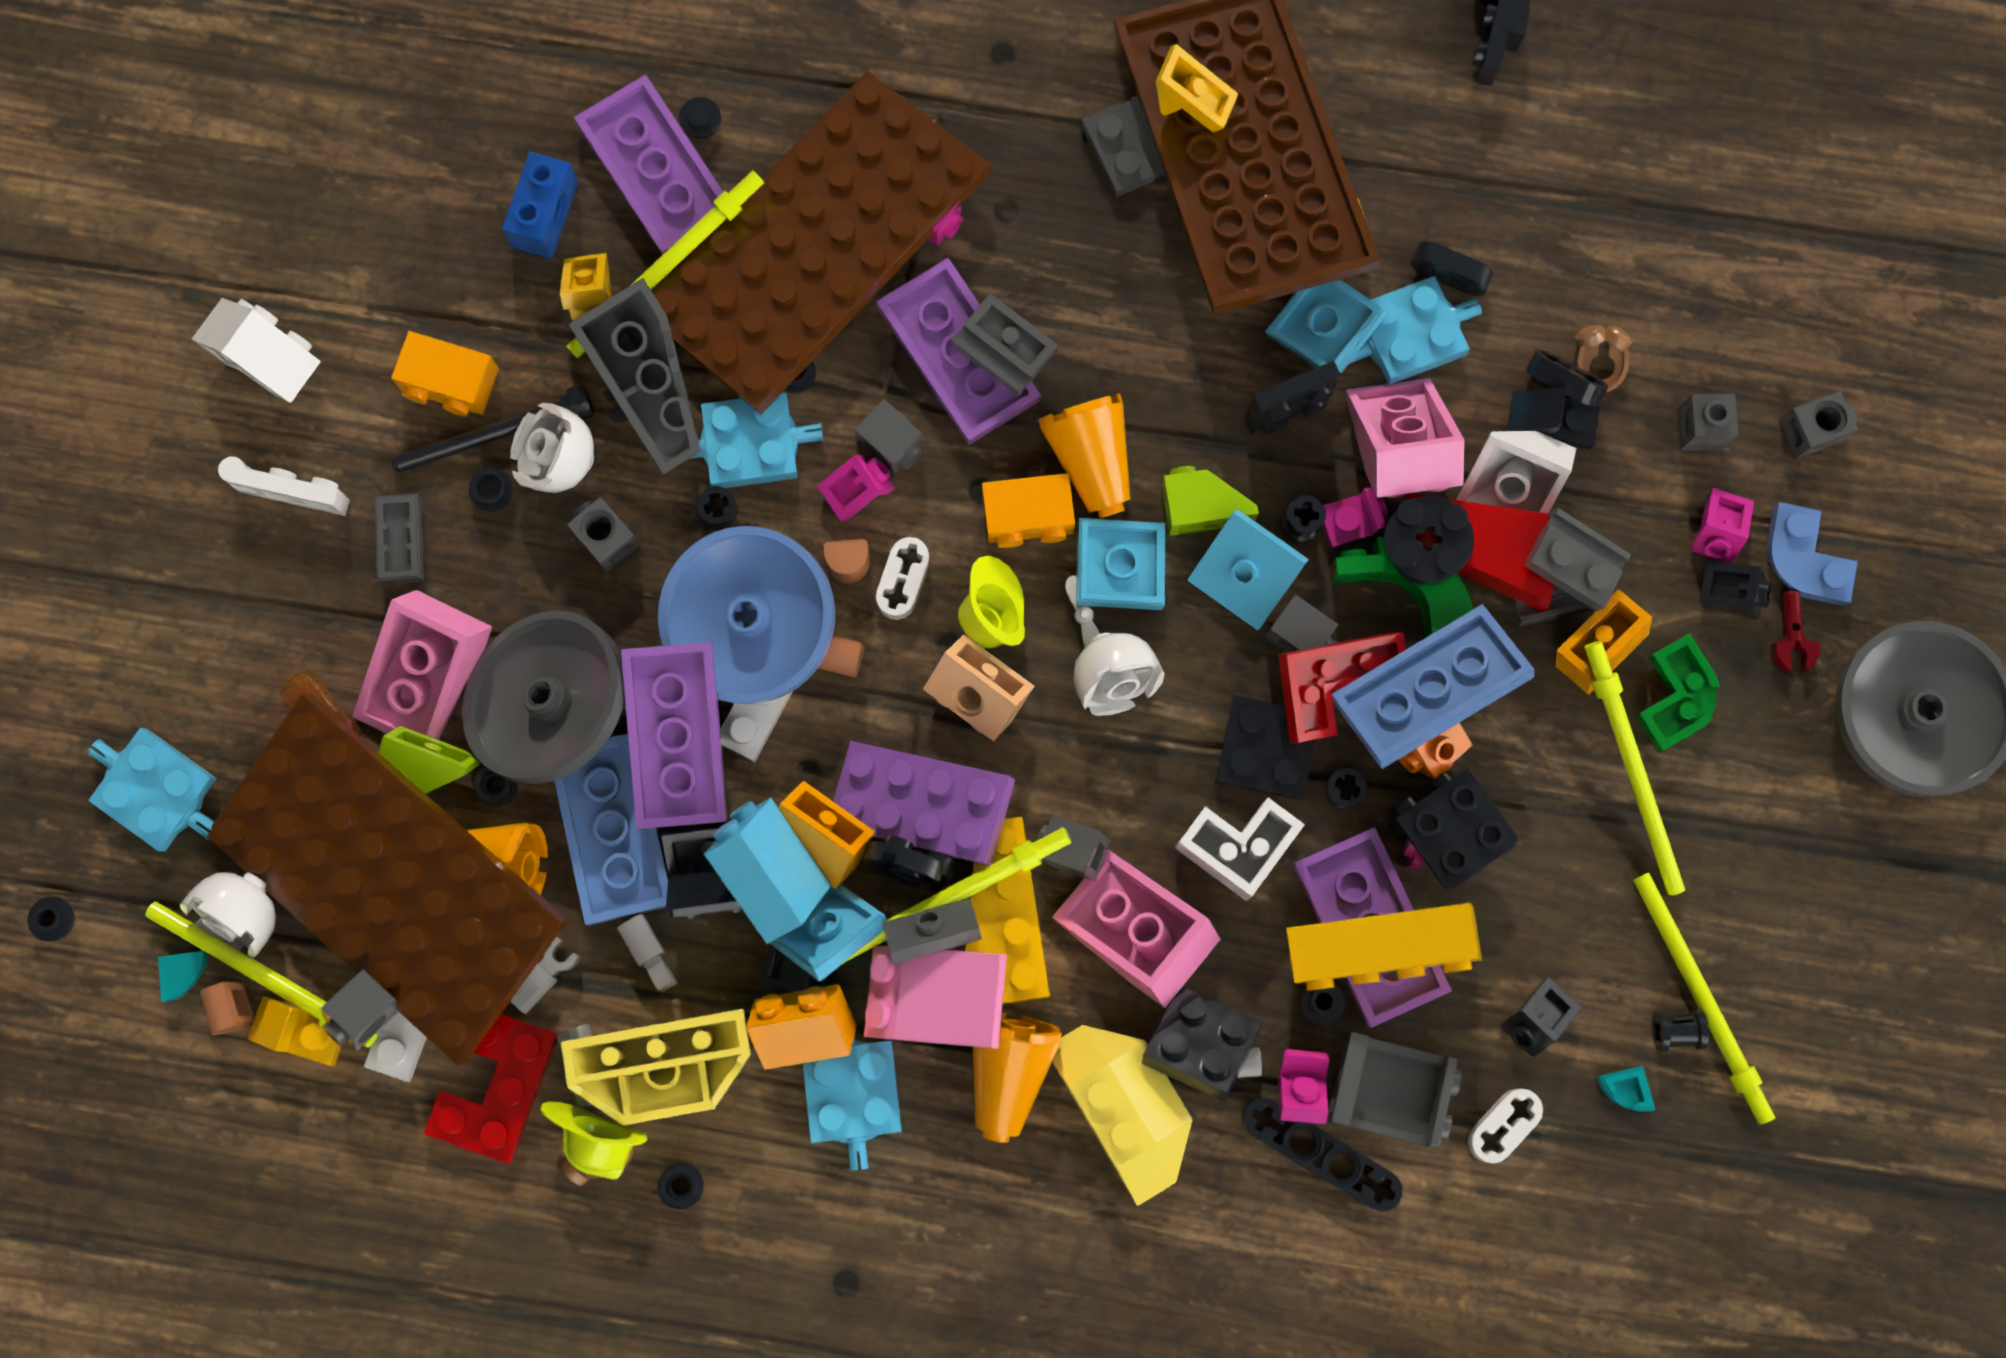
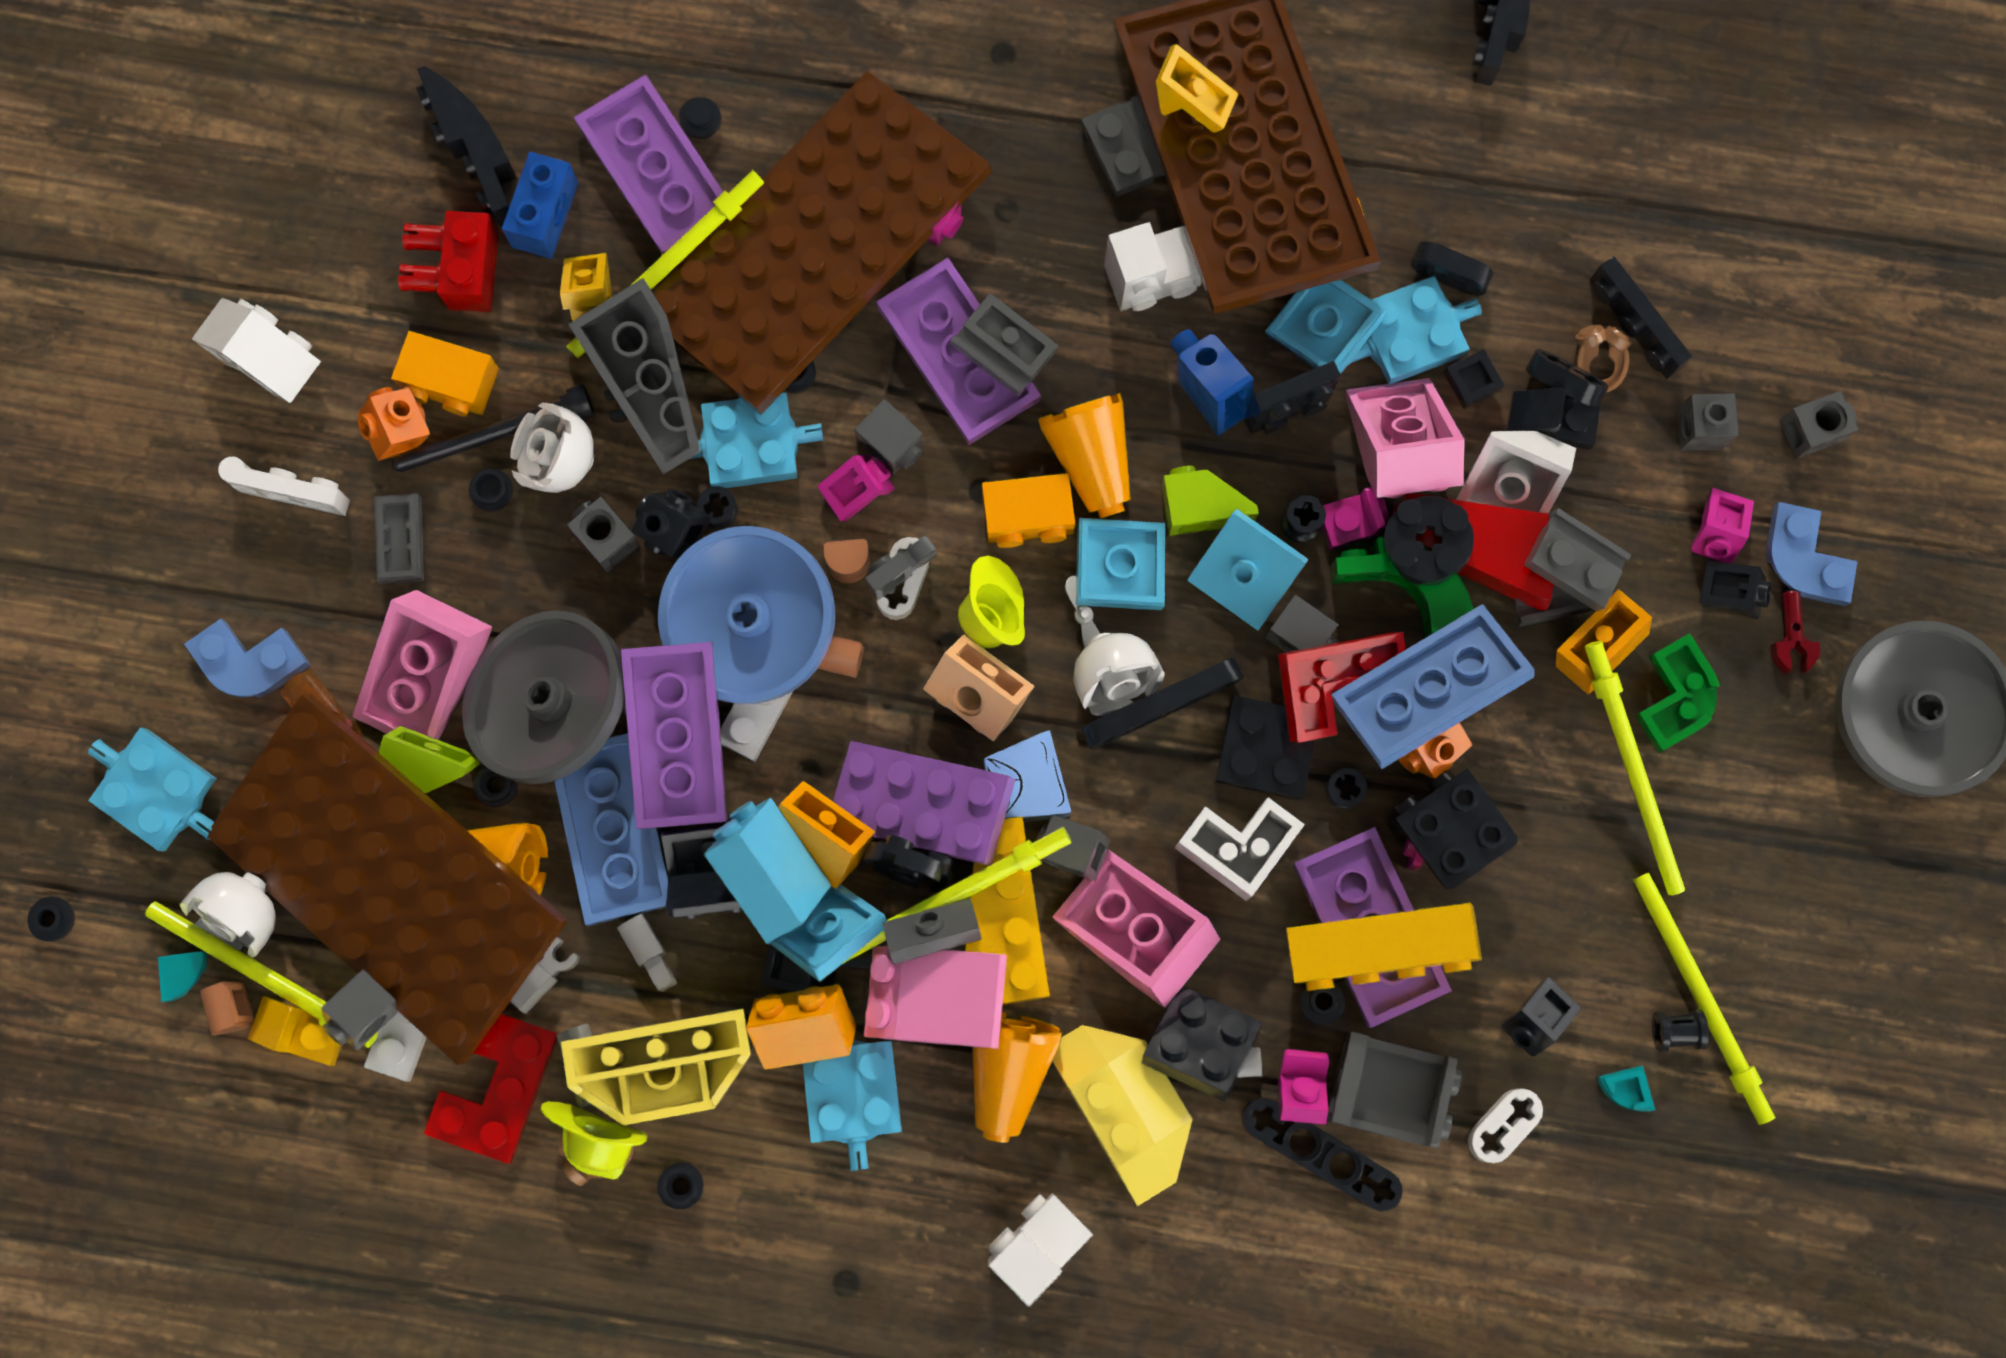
none -> medium blue plate [184,619,311,698]
none -> orange brick [357,387,430,461]
none -> red brick [398,211,499,312]
none -> black slope [416,66,517,227]
none -> black brick [631,489,711,557]
none -> dark grey plate [865,535,937,601]
none -> light blue torso [984,730,1071,822]
none -> white brick [988,1193,1093,1306]
none -> black beam [1081,658,1244,750]
none -> white brick [1104,222,1201,311]
none -> blue torso [1170,329,1254,437]
none -> black plate [1443,349,1505,409]
none -> black plate [1590,256,1693,379]

